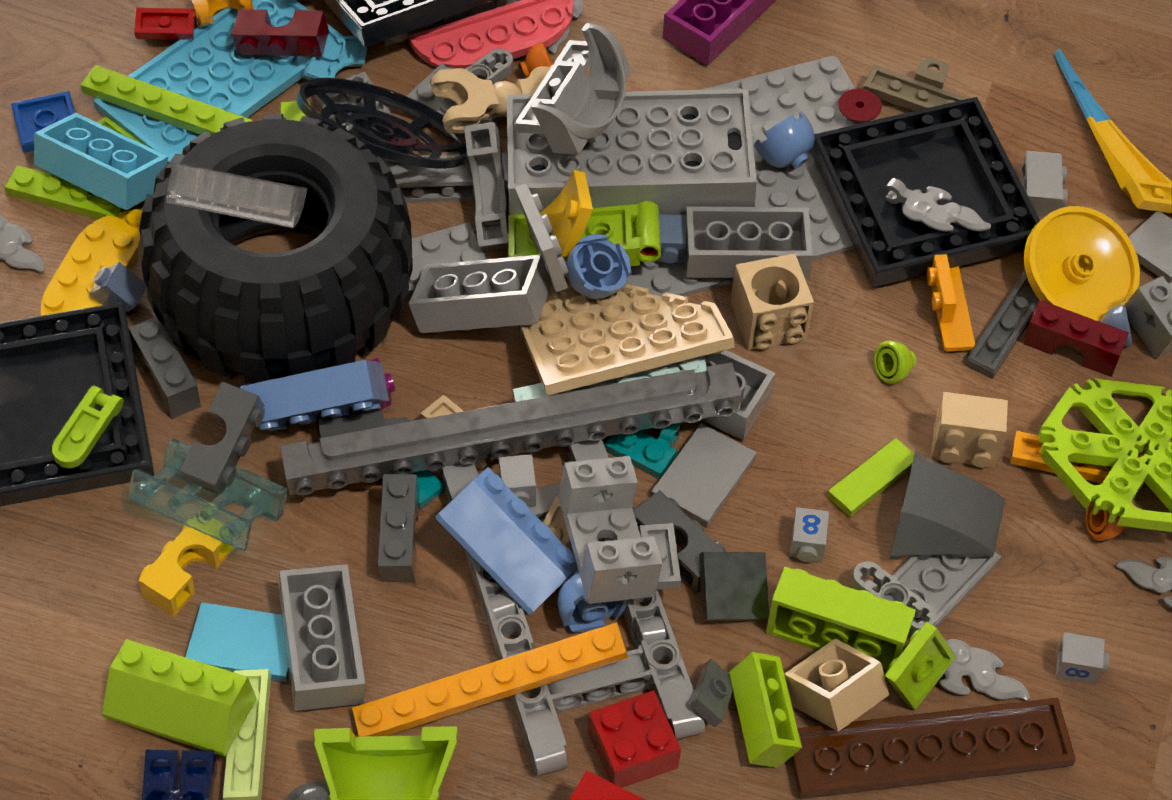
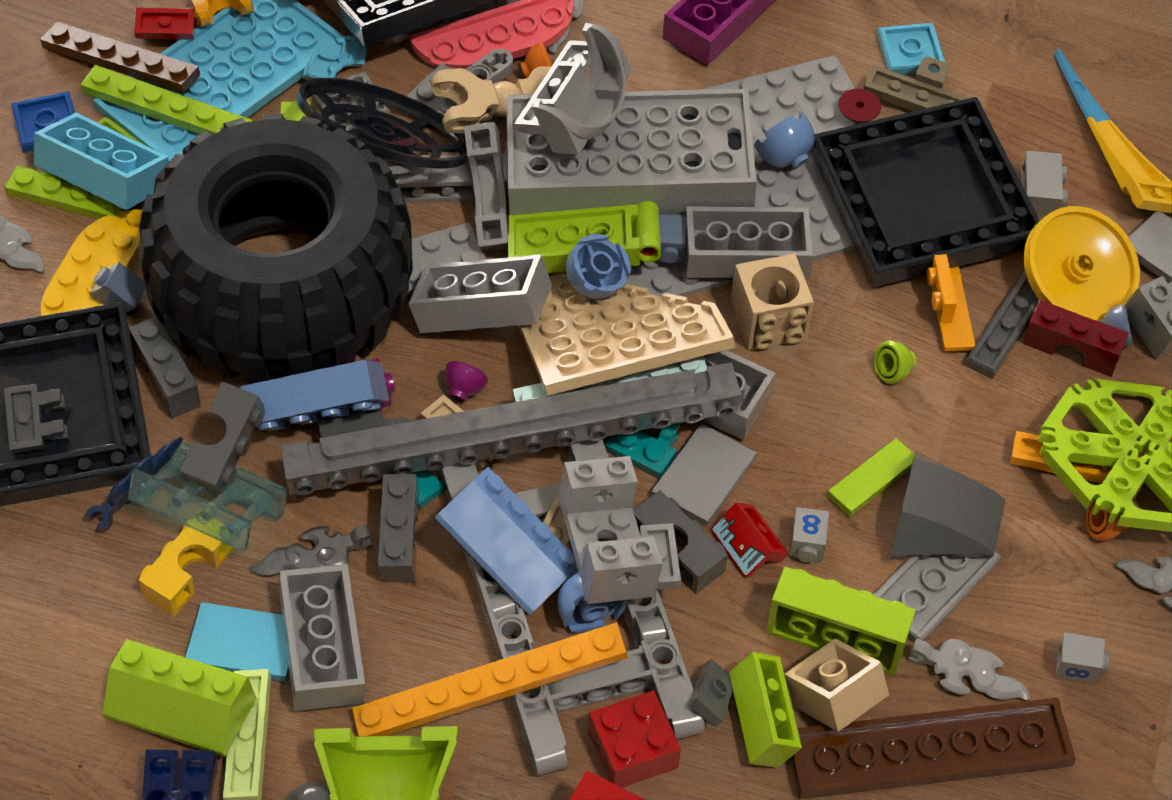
lime plate [52,385,124,468] -> none
clear brick [166,164,307,228] -> none
dark red arch [231,9,329,57] -> none
light grey brick [499,454,536,507] -> none
light grey plate [515,183,569,292] -> none
yellow plate [540,170,593,257] -> none
pearl dark grey tile [699,552,769,621] -> none
light grey beam [851,561,936,635] -> none
lime plate [884,621,957,710] -> none
light grey piece [885,178,991,231] -> none
tan brick [931,392,1008,468] -> none
none -> dark grey plate [4,384,69,454]
none -> plate [40,22,201,93]
none -> dark blue piece [85,437,184,532]
none -> flat silver piece [250,525,373,576]
none -> magenta brick [445,361,488,402]
none -> red panel [711,502,789,577]
none -> medium azure tile [877,23,945,75]

